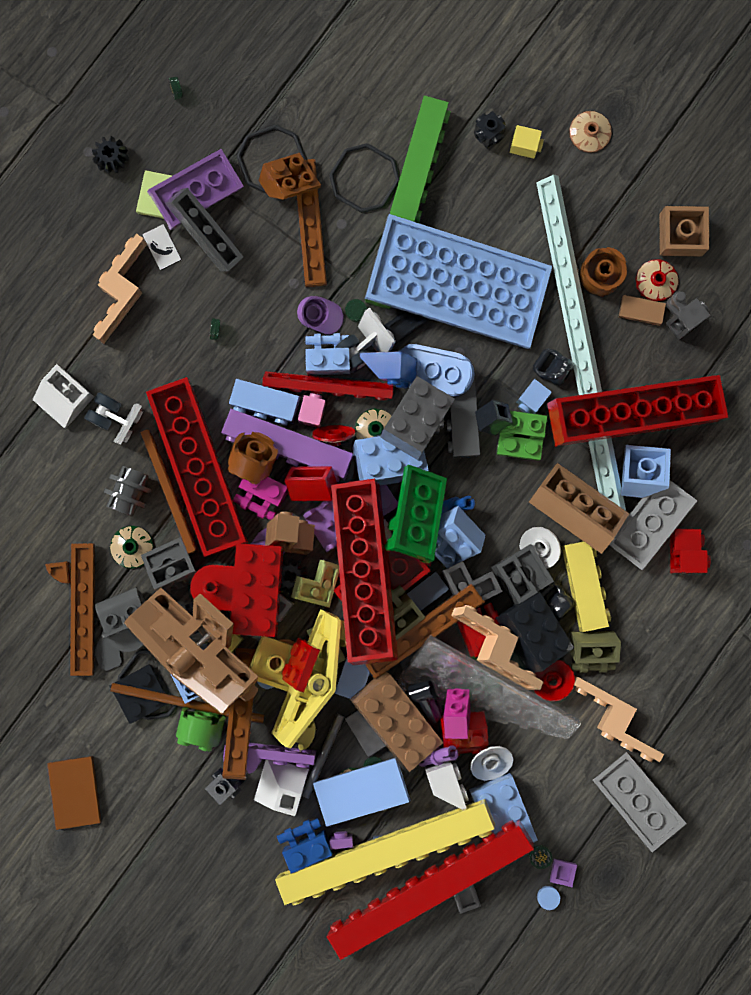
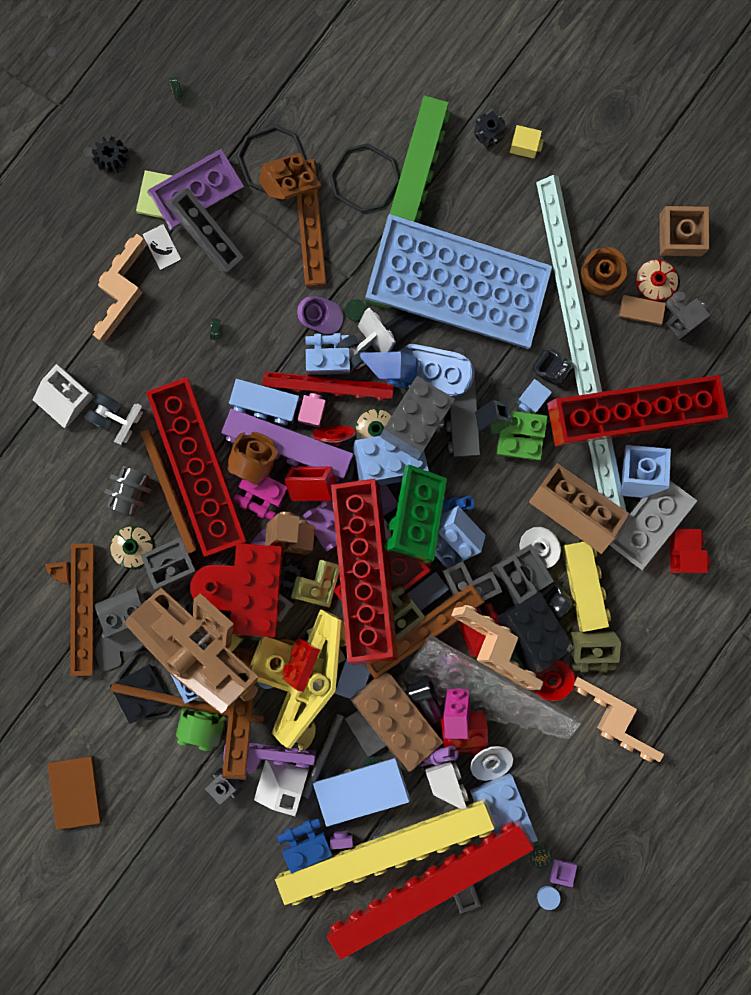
tan dish [569,111,611,153] -> none
light grey hinge [592,752,686,852] -> none

